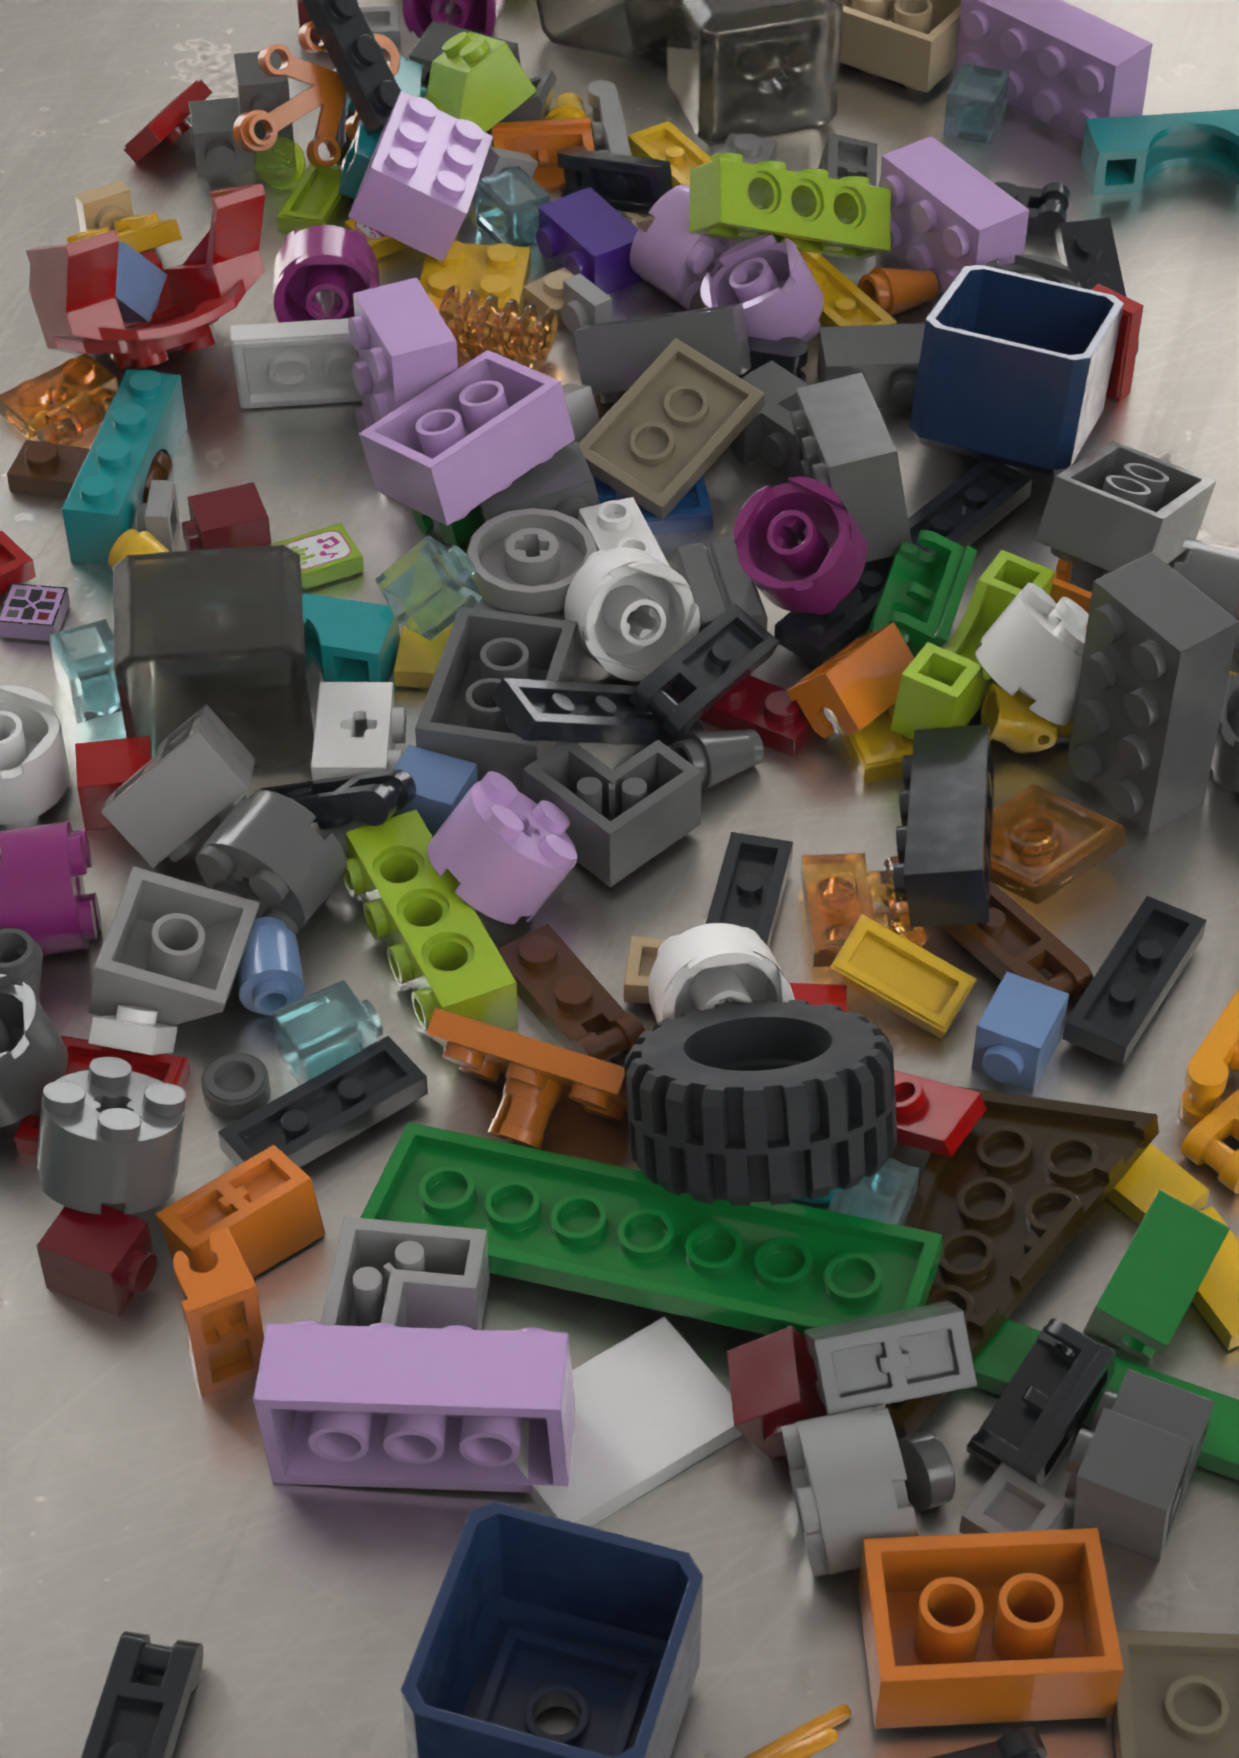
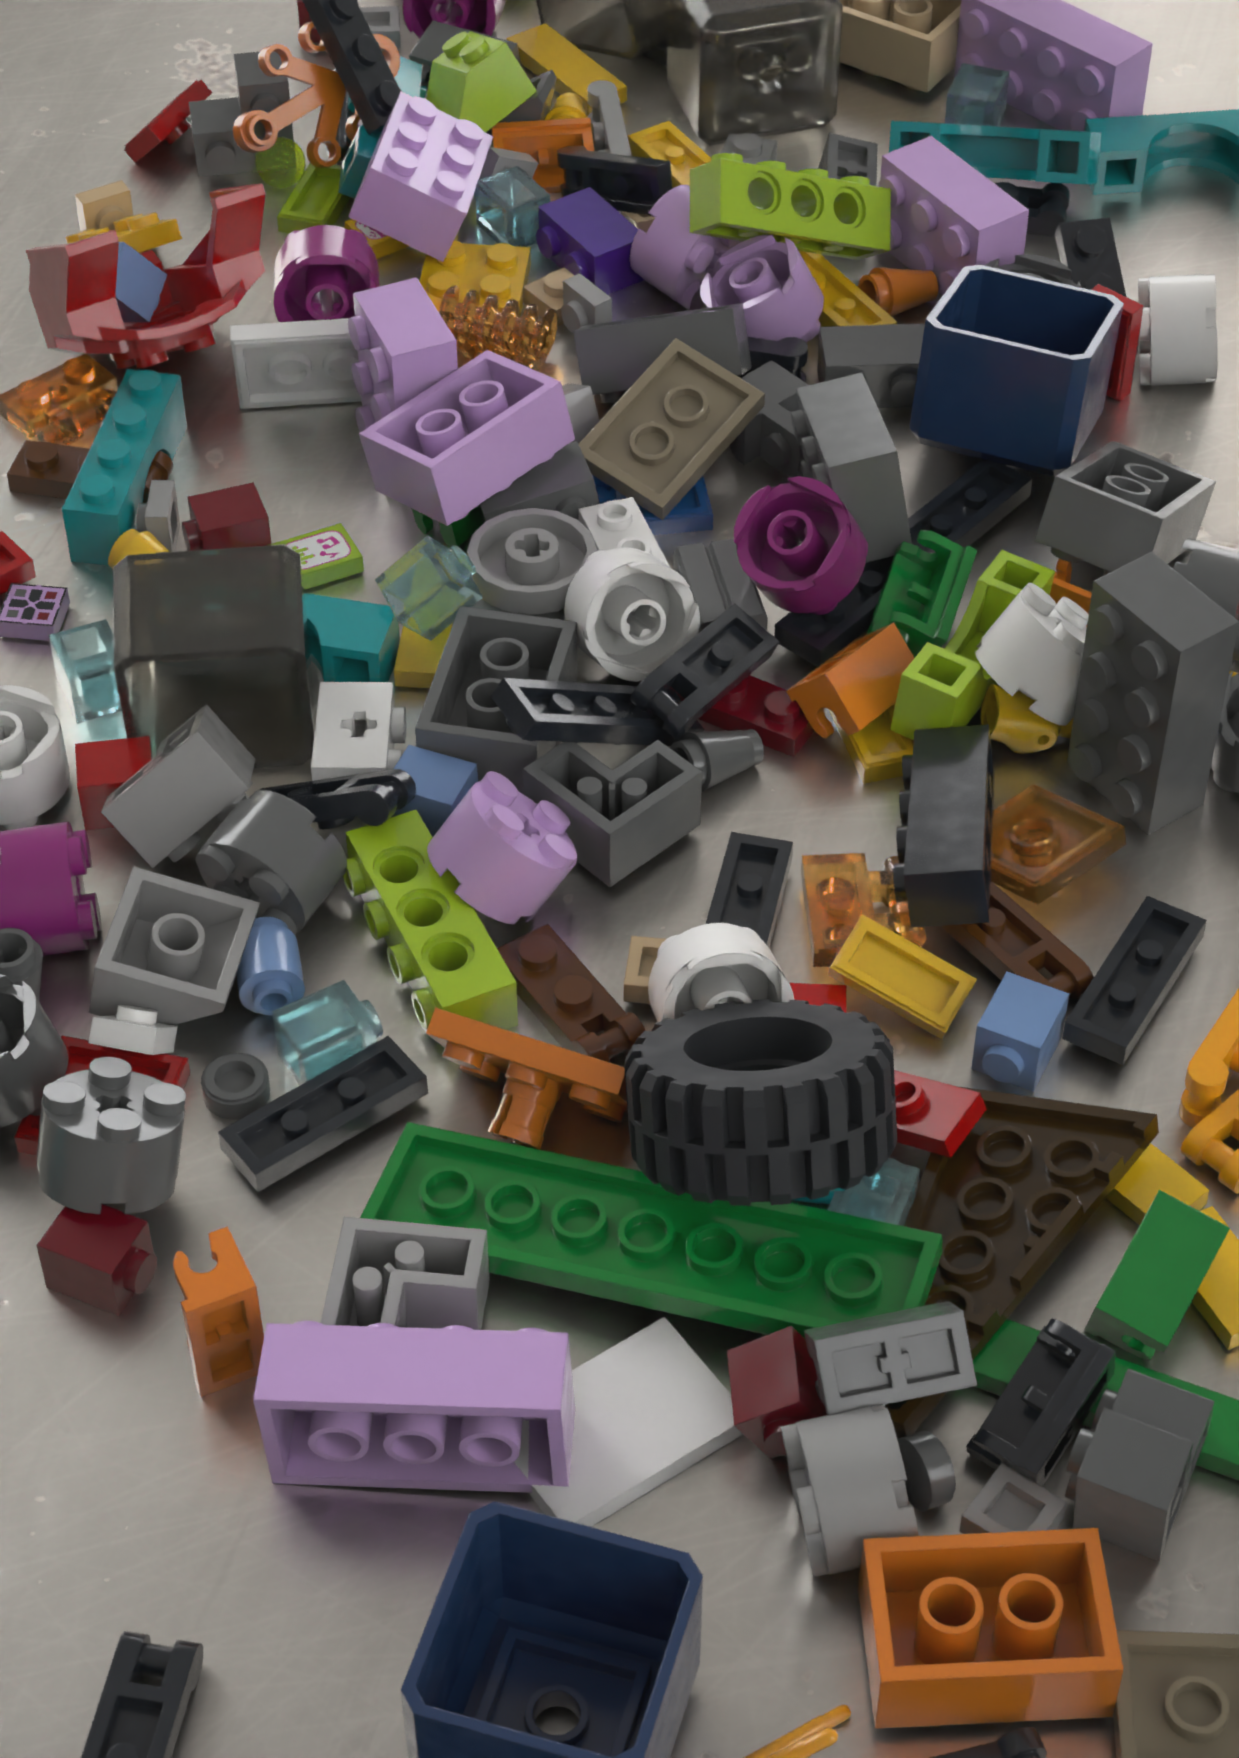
orange hinge [155,1145,326,1278] -> none
none -> yellow tile [507,23,627,116]
none -> teal arch [889,121,1102,185]
none -> white brick [1138,274,1217,386]

